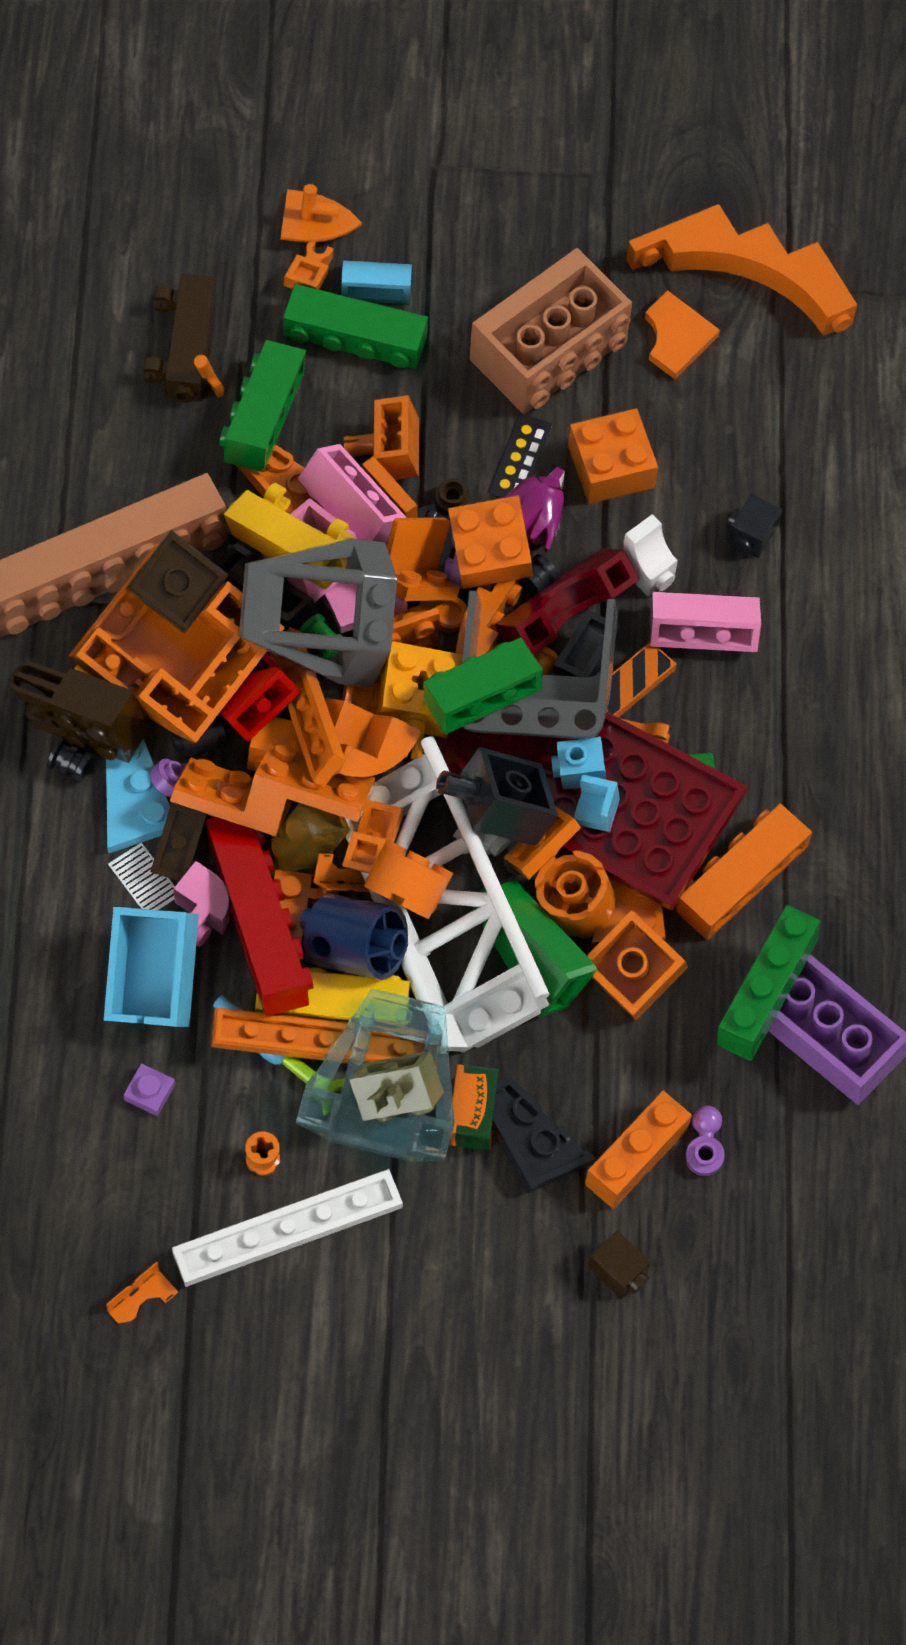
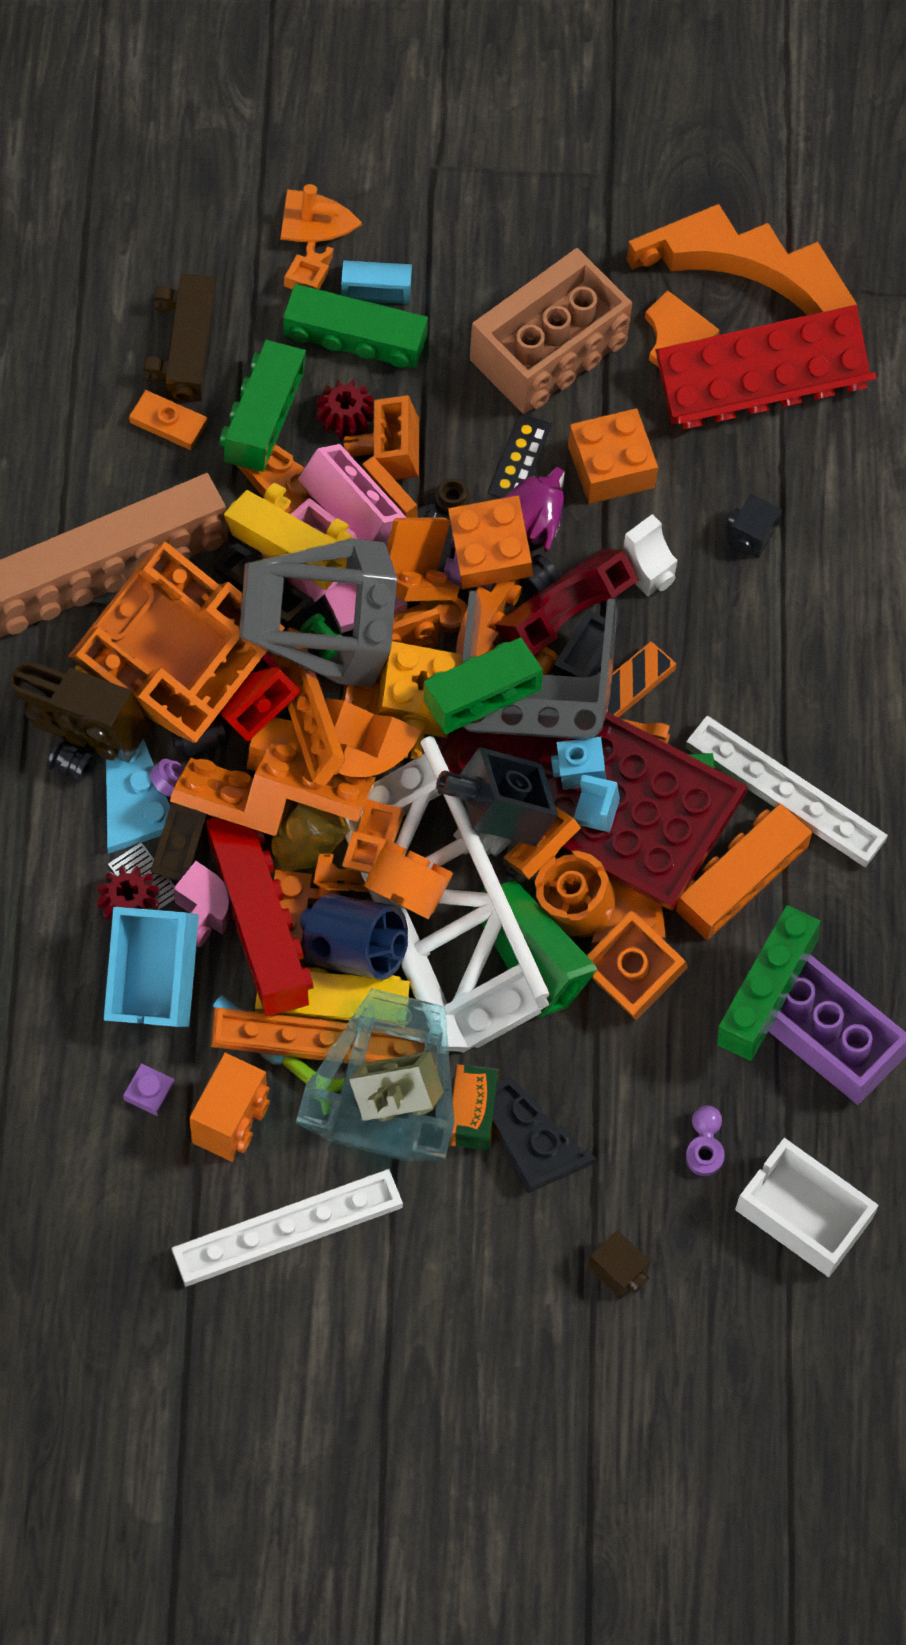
orange piece [106,1262,179,1324] -> none
dark brown plate [125,530,228,633] -> none
orange piece [194,355,224,397] -> none
orange bush [245,1131,280,1176] -> none
orange brick [585,1090,692,1209] -> none
bright pink brick [649,592,761,652] -> none
none -> dark red gear [96,865,159,921]
none -> orange plate [129,390,208,451]
none -> orange brick [189,1053,270,1162]
none -> dark red gear [317,379,374,439]
none -> red bracket [655,304,877,429]
none -> white plate [685,716,888,868]
none -> white piece [735,1138,879,1277]

